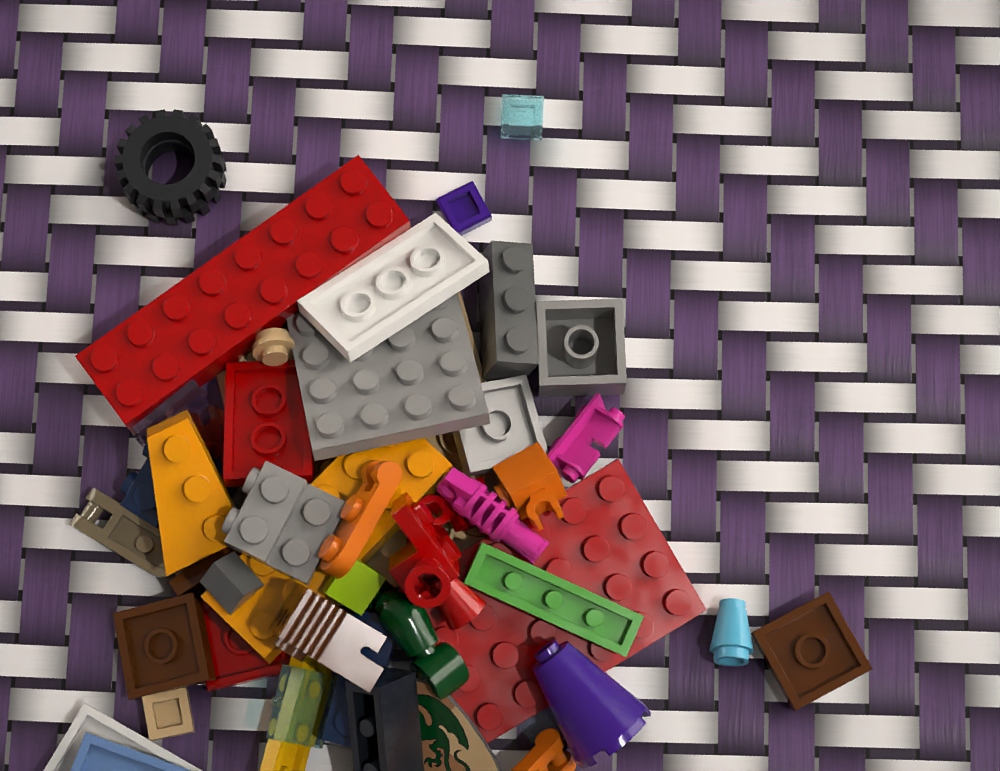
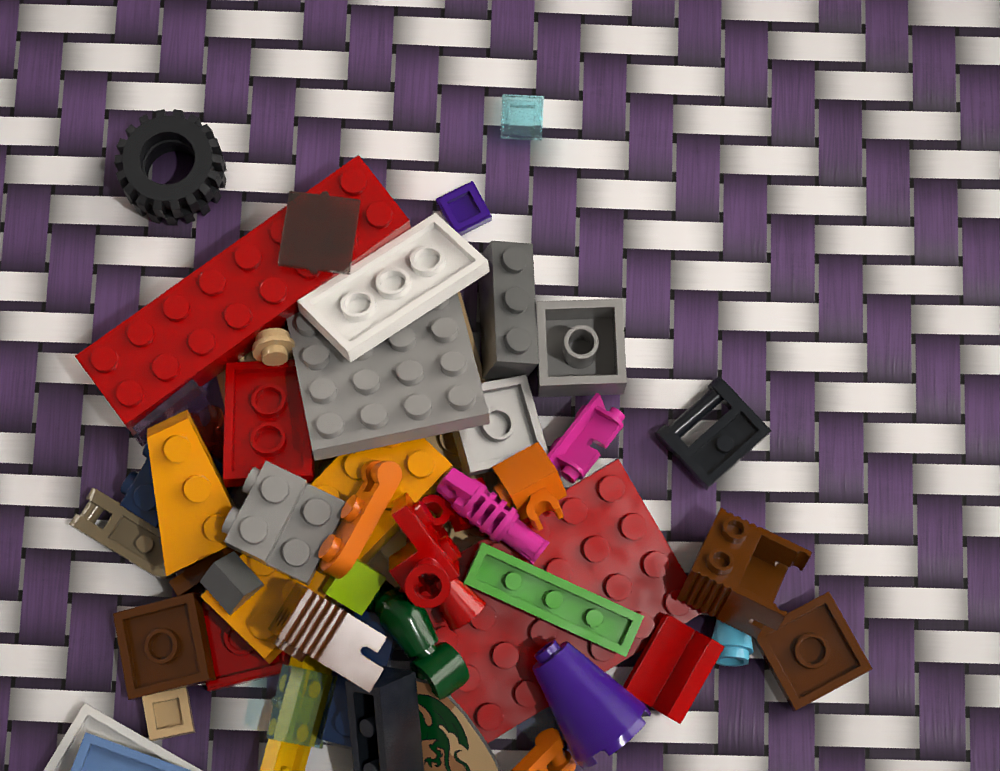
none -> clear smoke piece [278,191,361,275]
none -> red panel [623,614,725,724]
none -> black plate [655,377,771,490]
none -> reddish brown piece [677,508,812,639]

